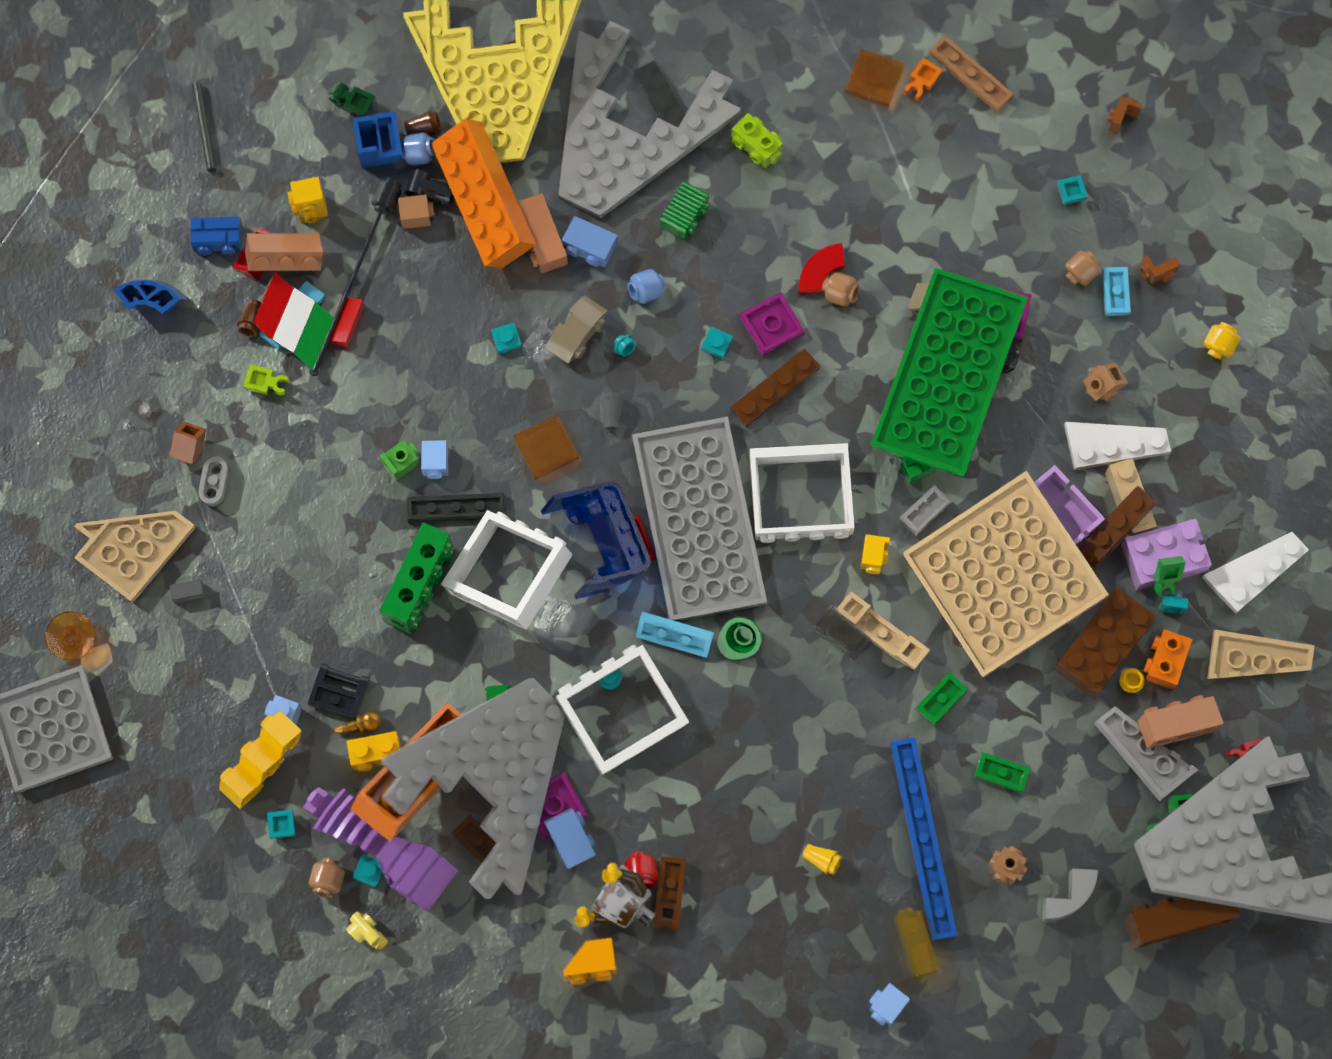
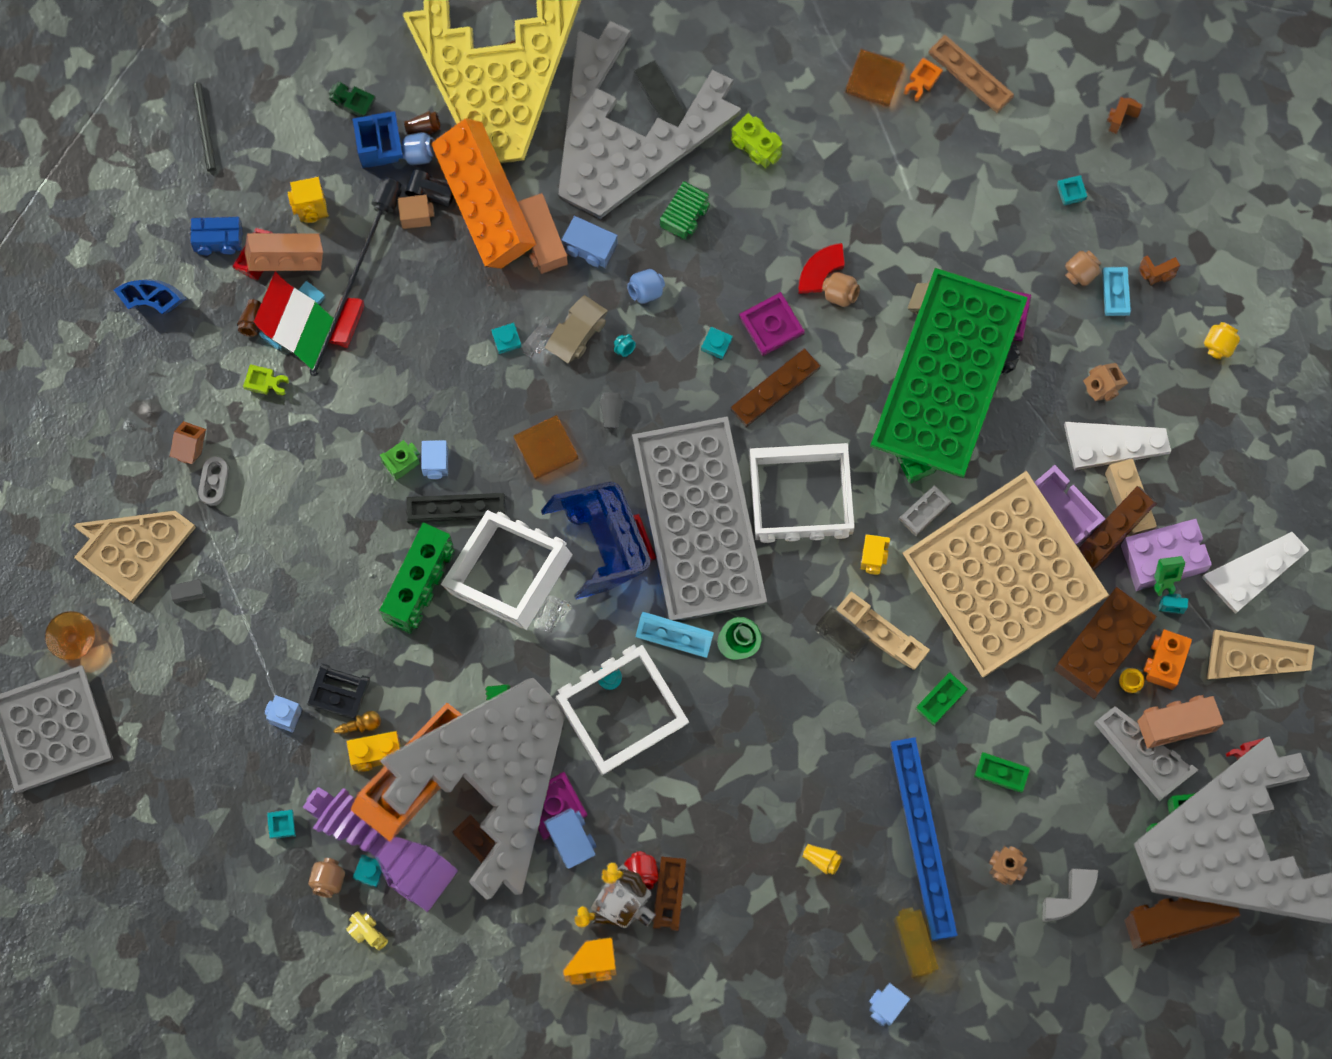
yellow brick [219,711,302,809] -> none

